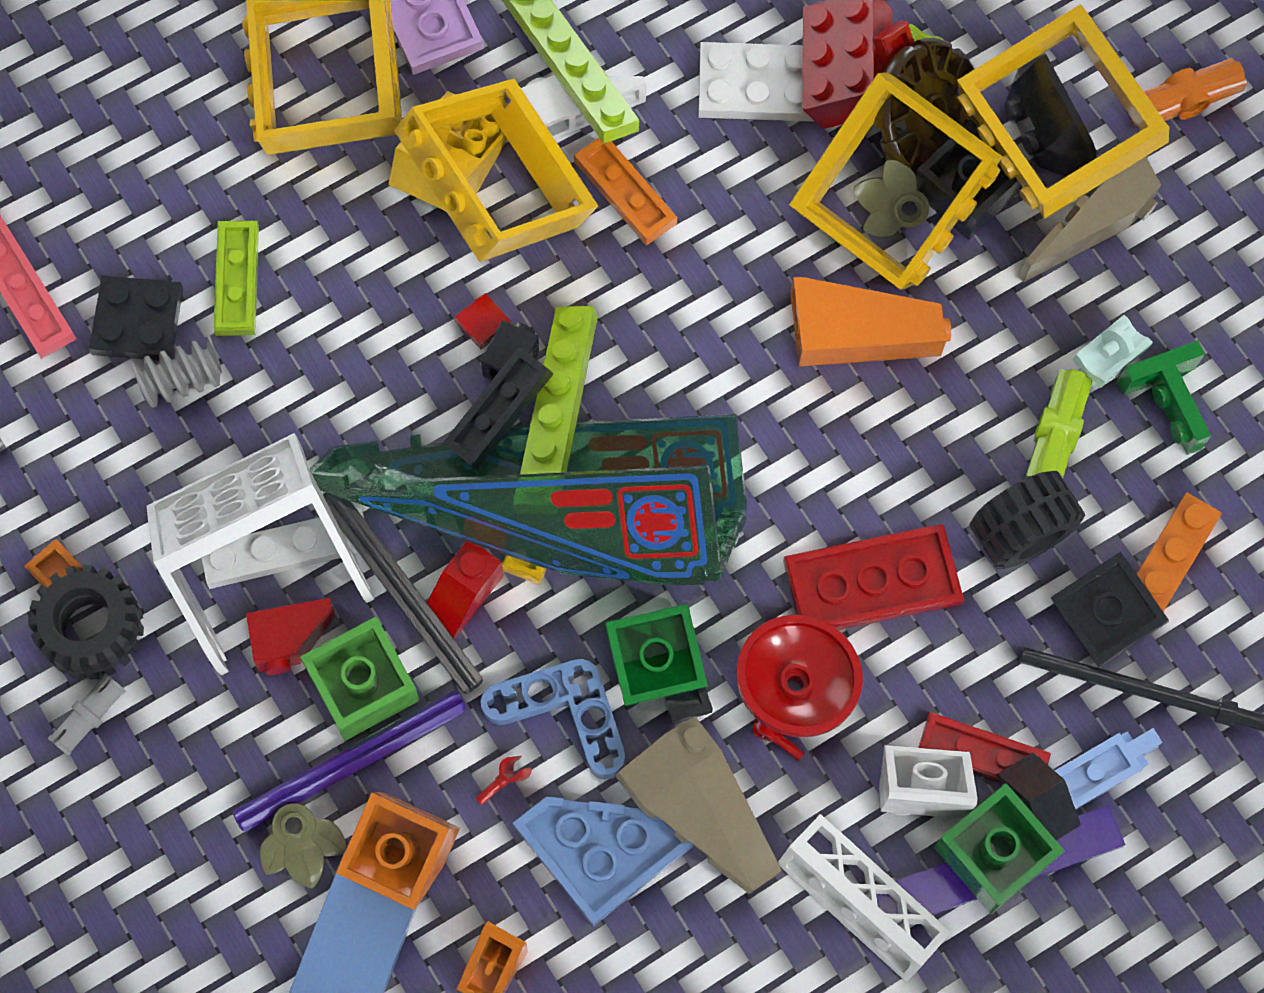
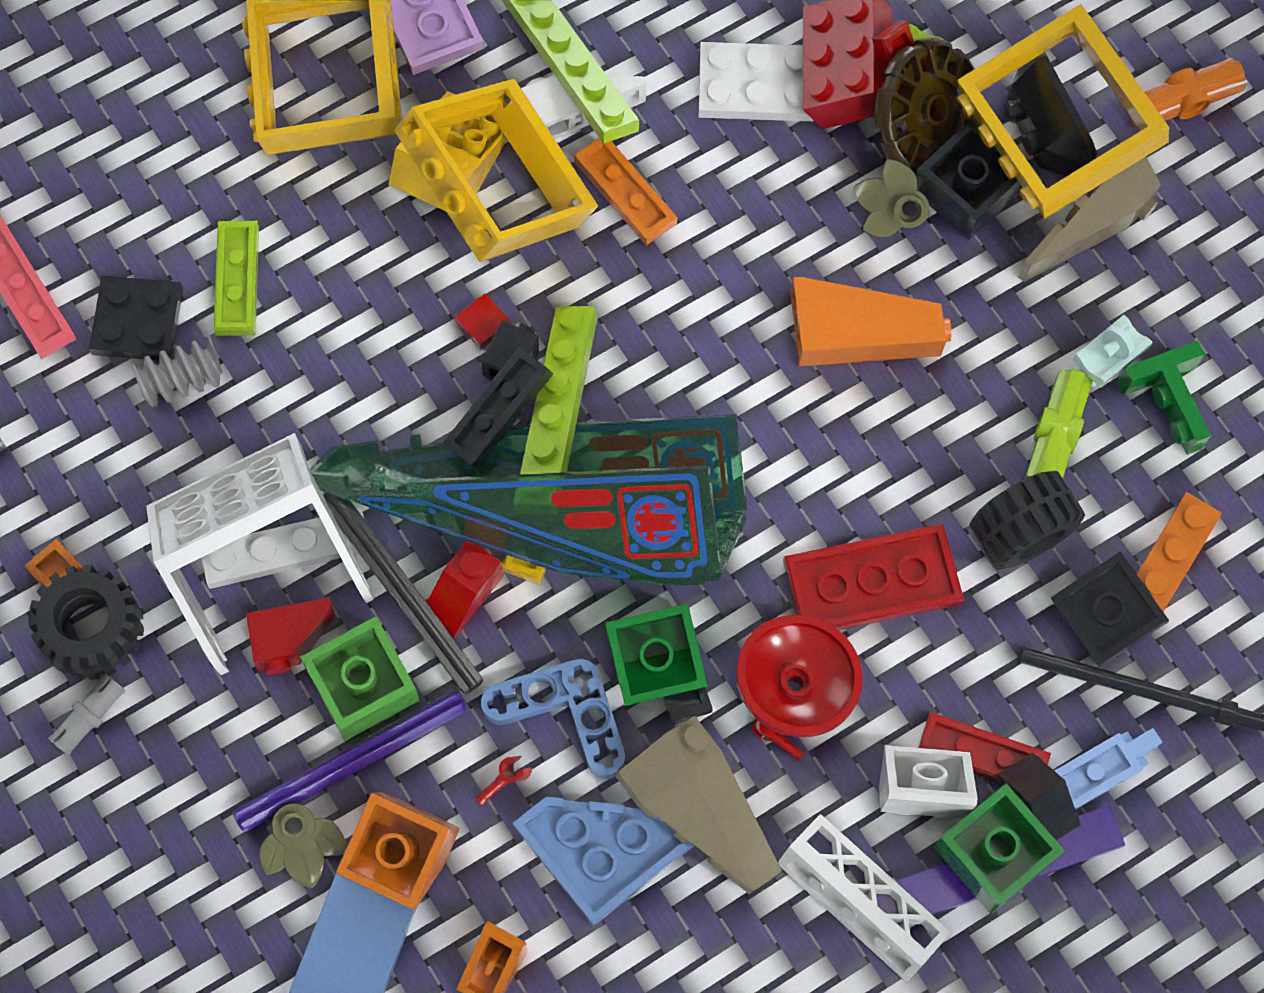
yellow window [789,73,1003,290] -> none

